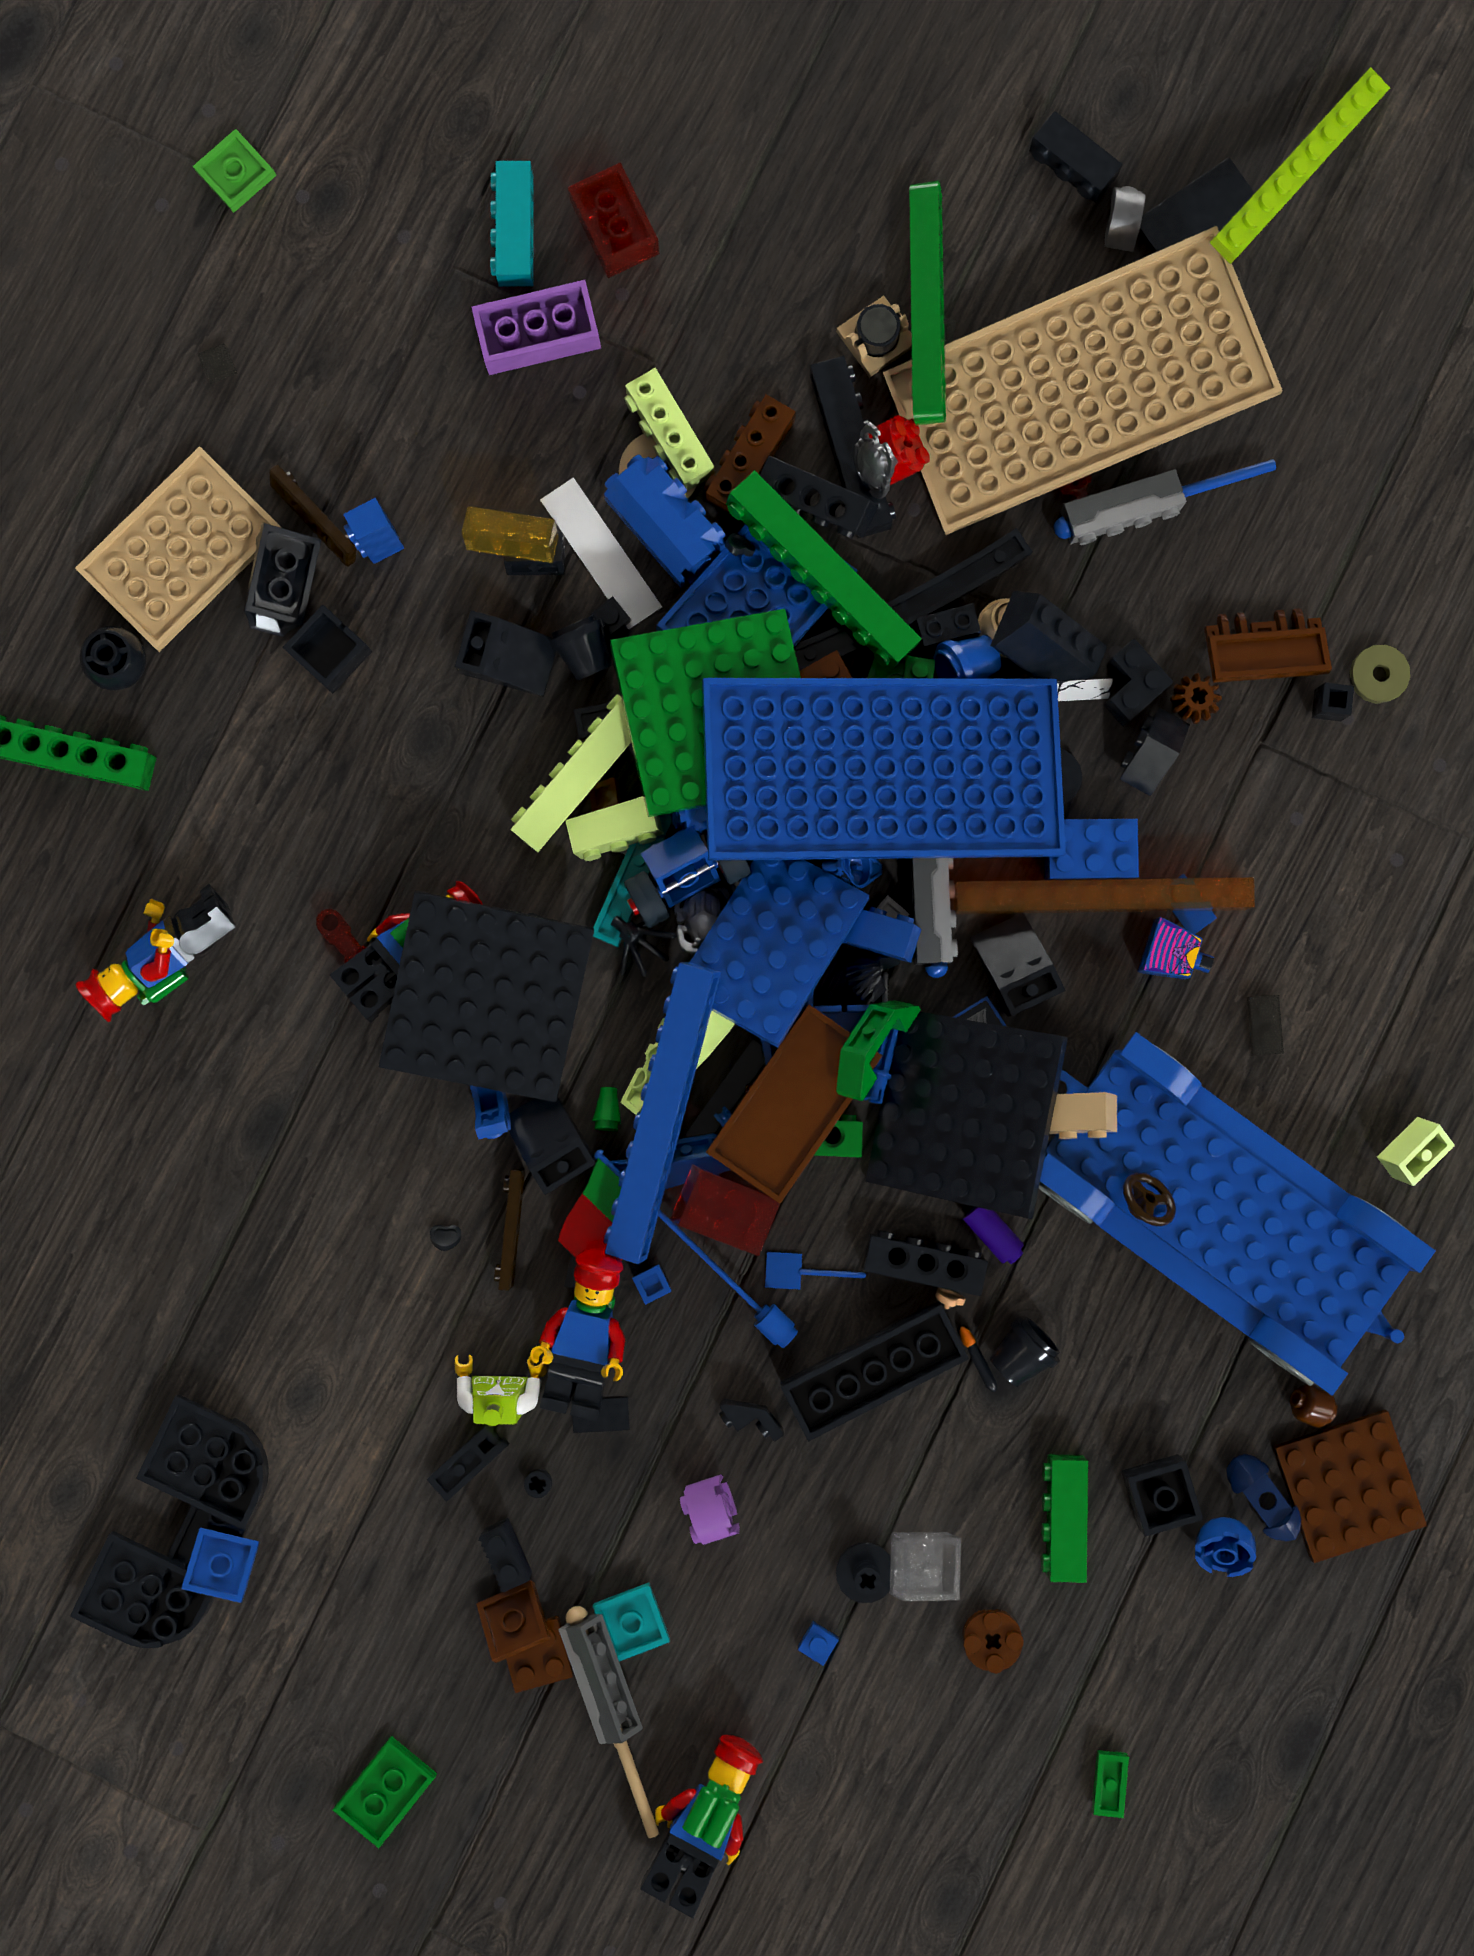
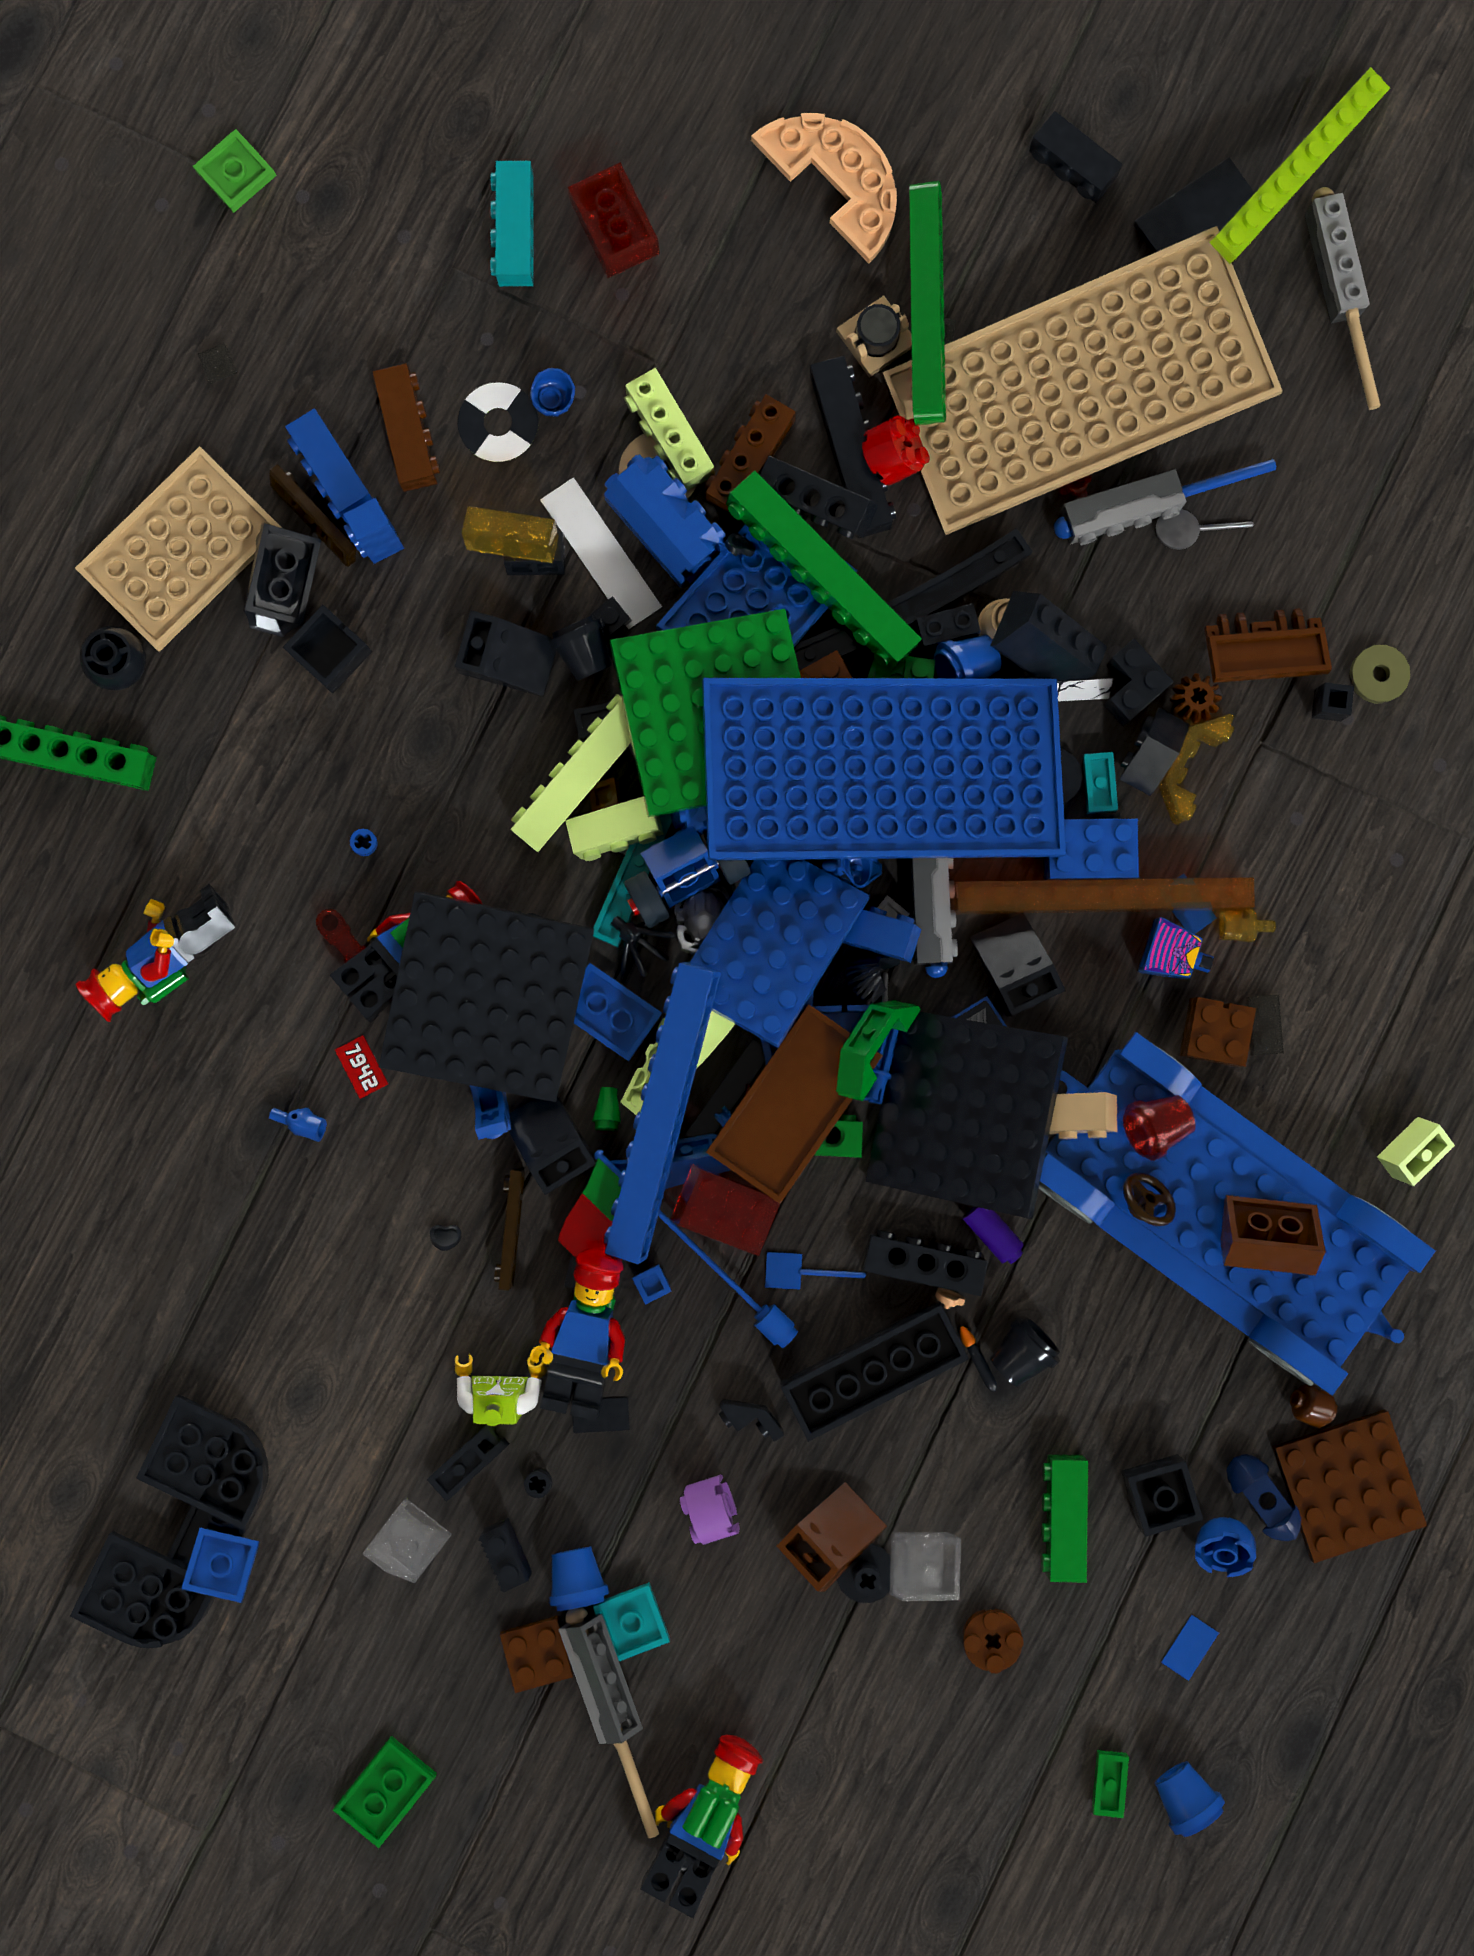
medium lavender brick [471,280,601,375] -> none
reddish brown plate [476,1580,551,1663] -> none
blue plate [798,1621,839,1666] -> none
flat silver shield [854,422,898,499] -> none
flat silver brick [1105,186,1145,252] -> none
none -> blue piece [269,1108,327,1142]
none -> blue wedge [285,408,372,524]
none -> red sticker [335,1035,388,1099]
none -> blue bush [350,829,378,856]
none -> clear slope [362,1498,452,1583]
none -> reddish brown brick [372,363,440,492]
none -> sticker [458,383,538,462]
none -> blue hair [530,368,575,417]
none -> blue piece [549,1546,609,1611]
none -> blue plate [574,963,663,1061]
none -> light nougat plate [751,113,897,264]
none -> reddish brown slope [776,1482,888,1592]
none -> teal plate [1082,752,1118,814]
none -> clear red piece [1123,1095,1196,1161]
none -> blue piece [1154,1761,1225,1837]
none -> flat silver piece [1156,509,1254,550]
none -> clear yellow slope [1159,714,1235,825]
none -> blue sticker [1161,1615,1219,1681]
none -> reddish brown piece [1179,997,1256,1067]
none -> clear yellow piece [1219,909,1276,942]
none -> reddish brown slope [1221,1195,1326,1276]
none -> light grey piece [1305,187,1380,410]

